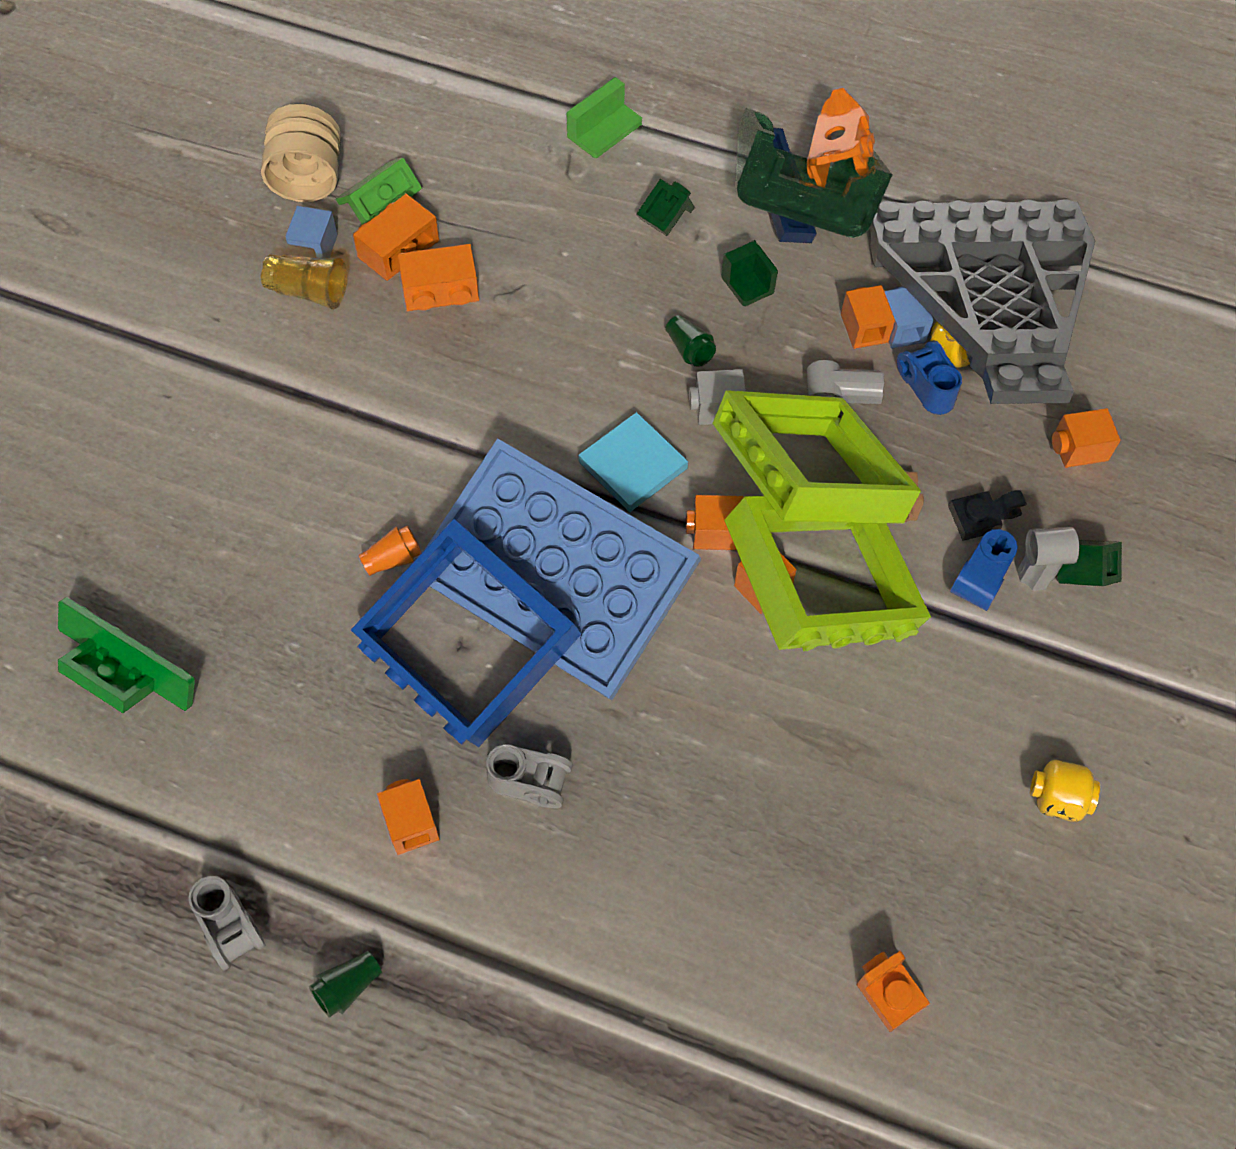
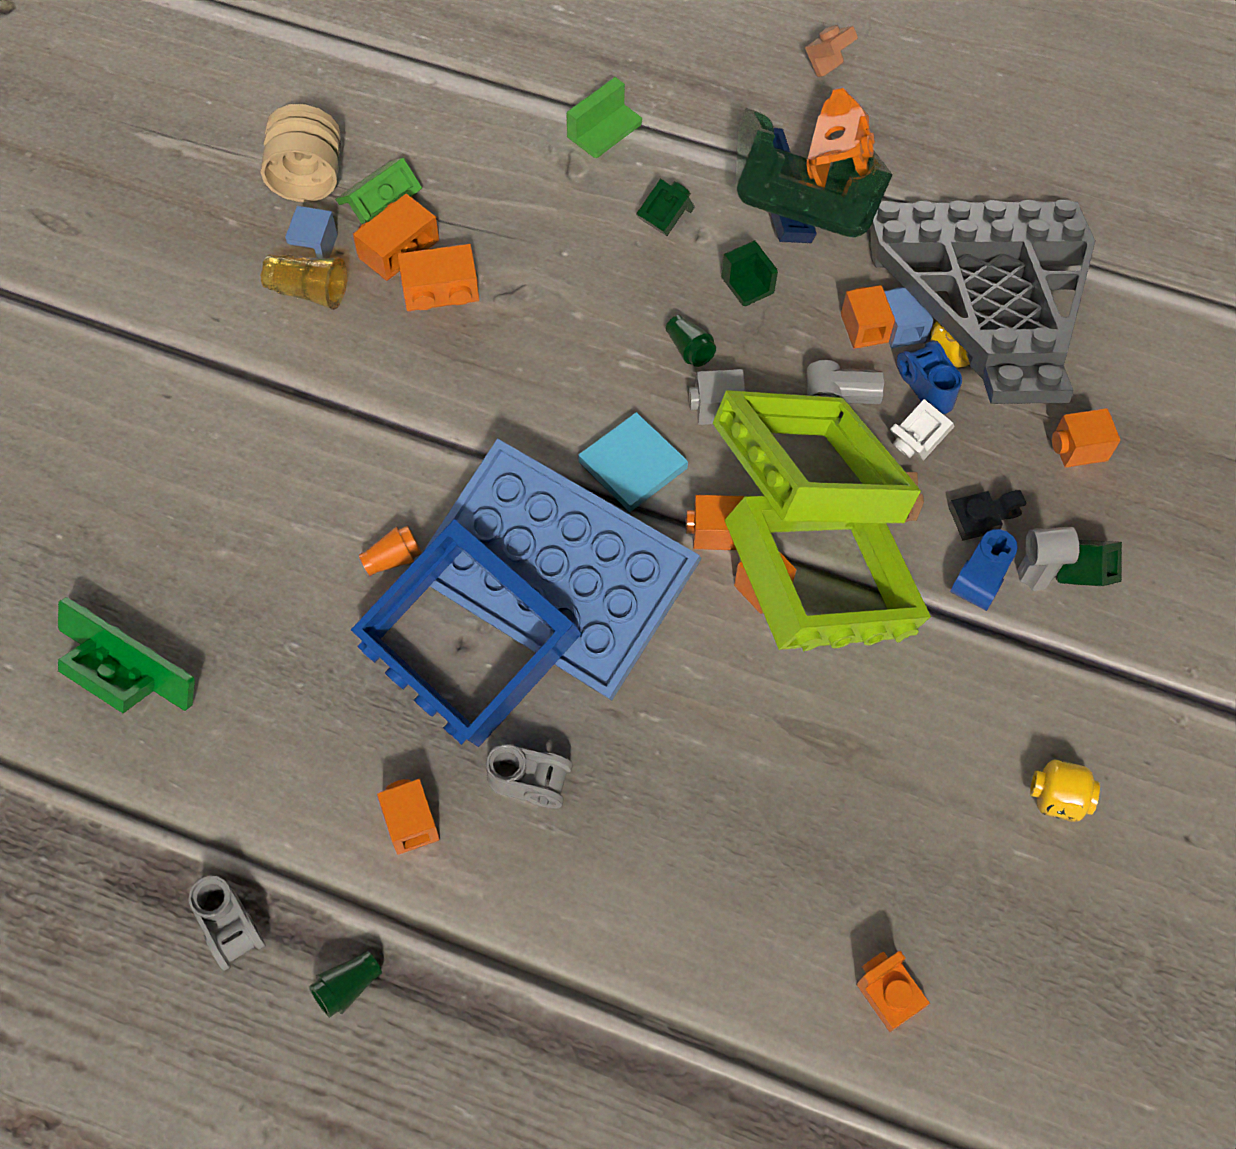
none -> nougat bracket [805,25,858,77]
none -> white bracket [890,399,955,461]

